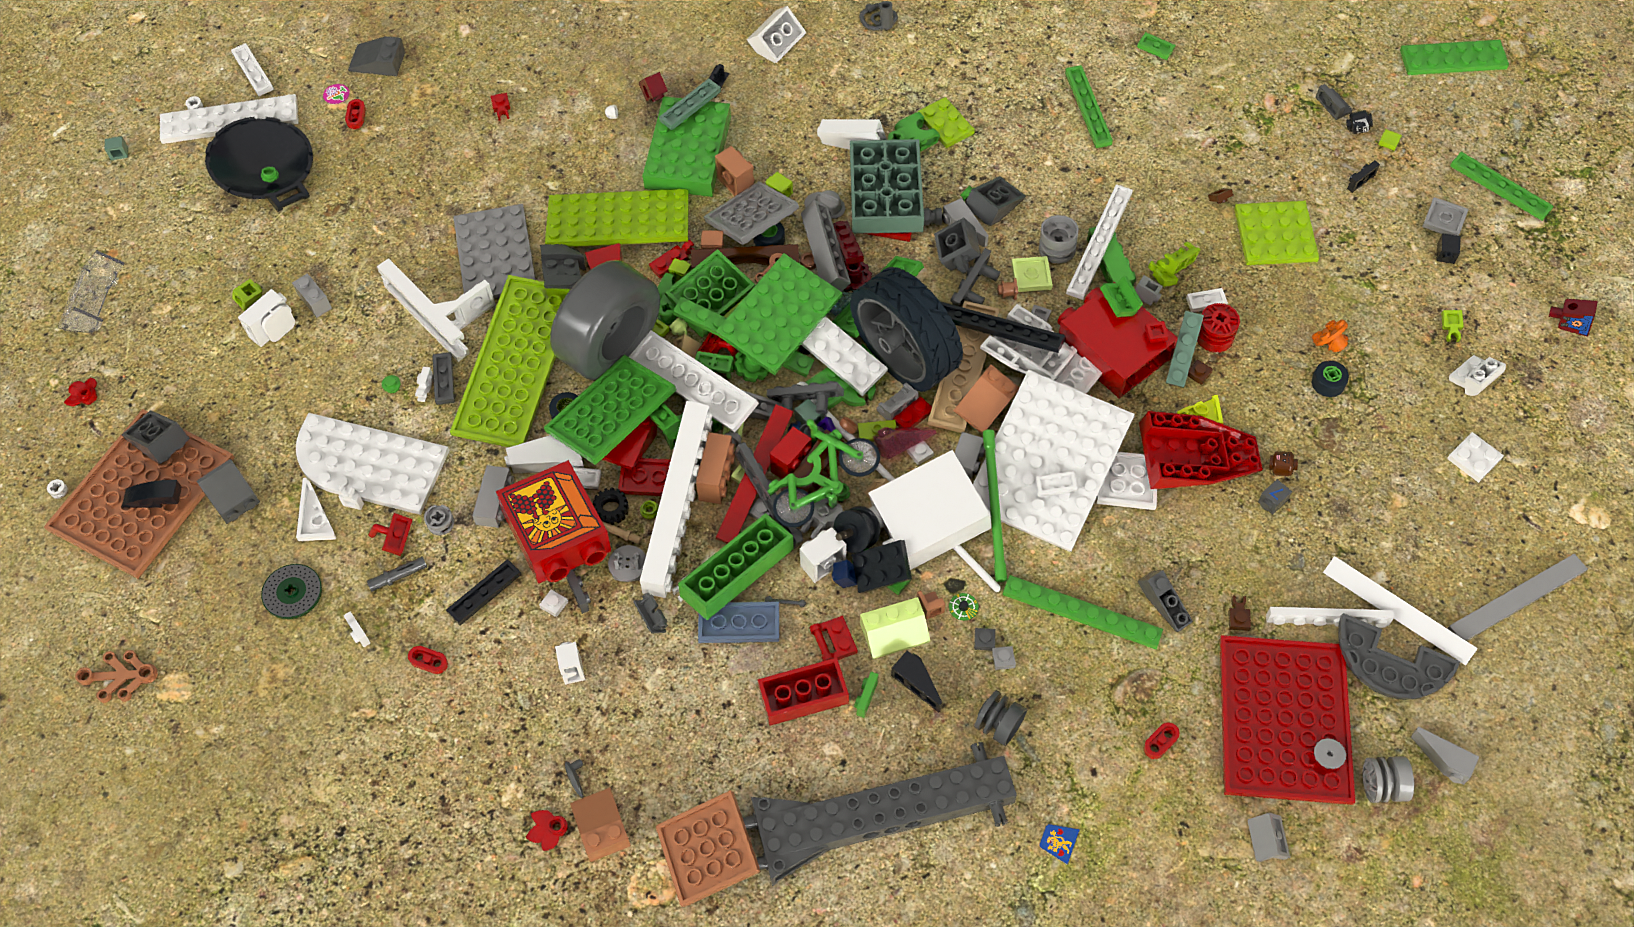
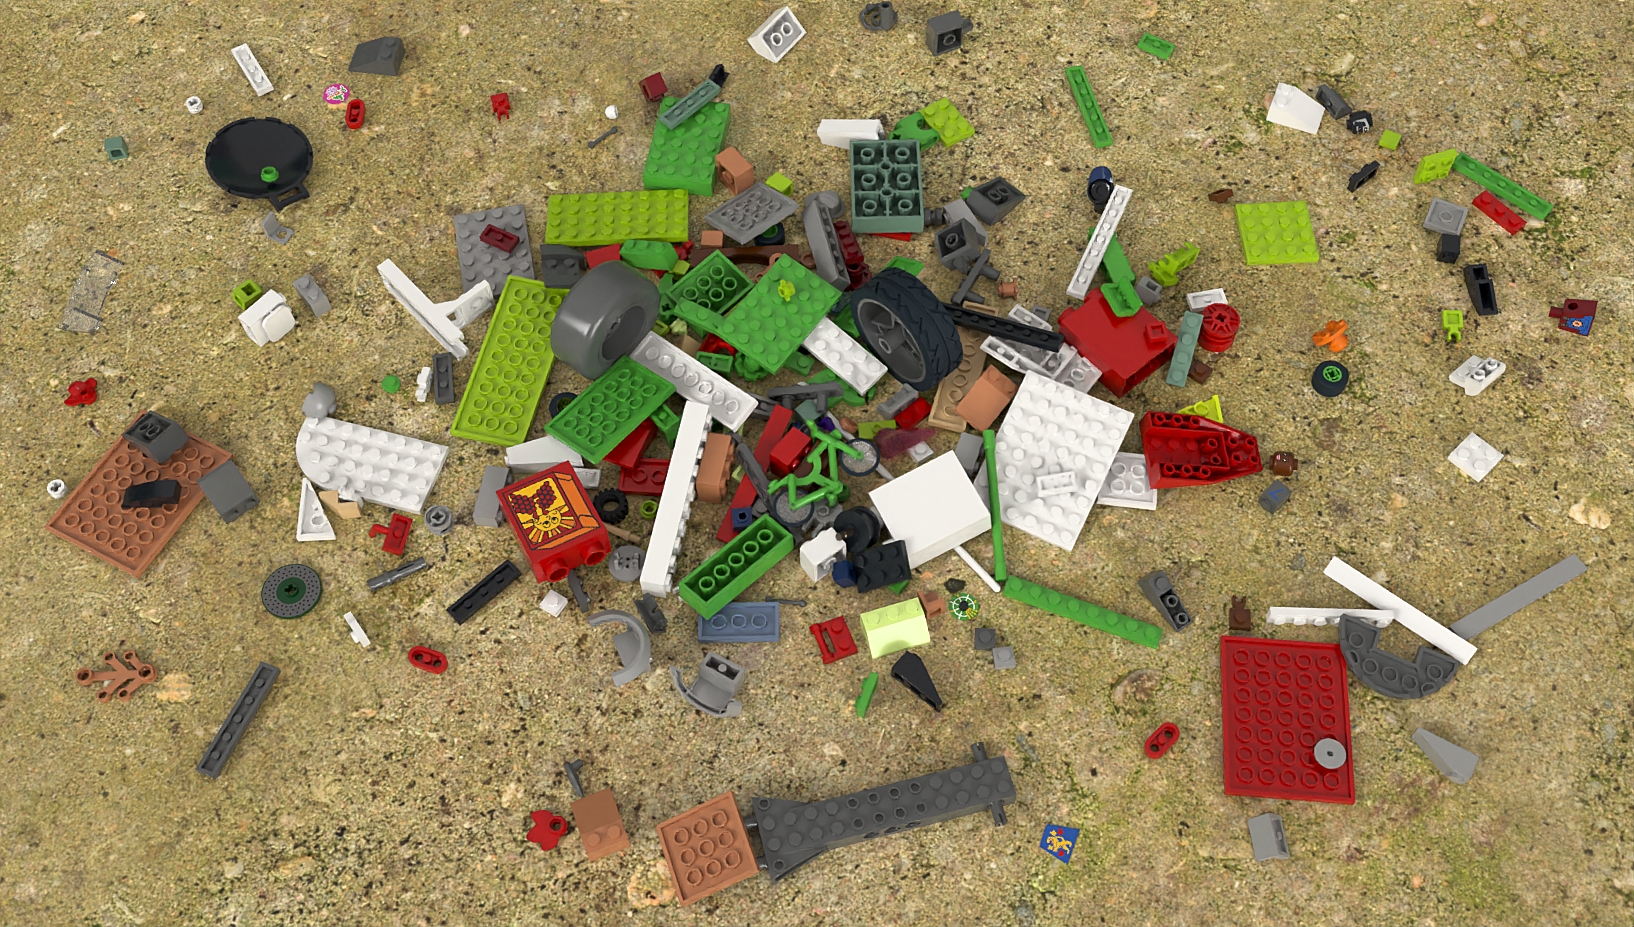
white plate [160,94,298,144] -> none
white brick [555,642,585,685] -> none
red brick [757,658,849,726] -> none
dark grey wheel [974,690,1028,746] -> none
yellowish green plate [1011,256,1053,292] -> none
light grey wheel [1039,215,1079,264] -> none
light grey wheel [1363,756,1414,803] -> none
bright green plate [1400,40,1509,75] -> none
none -> dark grey plate [195,661,281,780]
none -> light grey bracket [261,211,295,245]
none -> light grey cylinder [301,381,337,419]
none -> tan slope [319,490,362,519]
none -> dark red plate [479,224,520,254]
none -> light grey piece [587,610,653,687]
none -> dark grey hinge [588,126,618,149]
none -> bright green brick [619,239,679,271]
none -> light grey piece [669,651,745,717]
none -> dark blue plate [730,507,753,532]
none -> lime plate [778,279,795,301]
none -> dark grey hinge [926,10,974,56]
none -> black hair [1087,166,1114,214]
none -> white slope [1266,82,1325,135]
none -> lime plate [1412,148,1458,185]
none -> black slope [1463,263,1498,316]
none -> red plate [1472,190,1527,236]

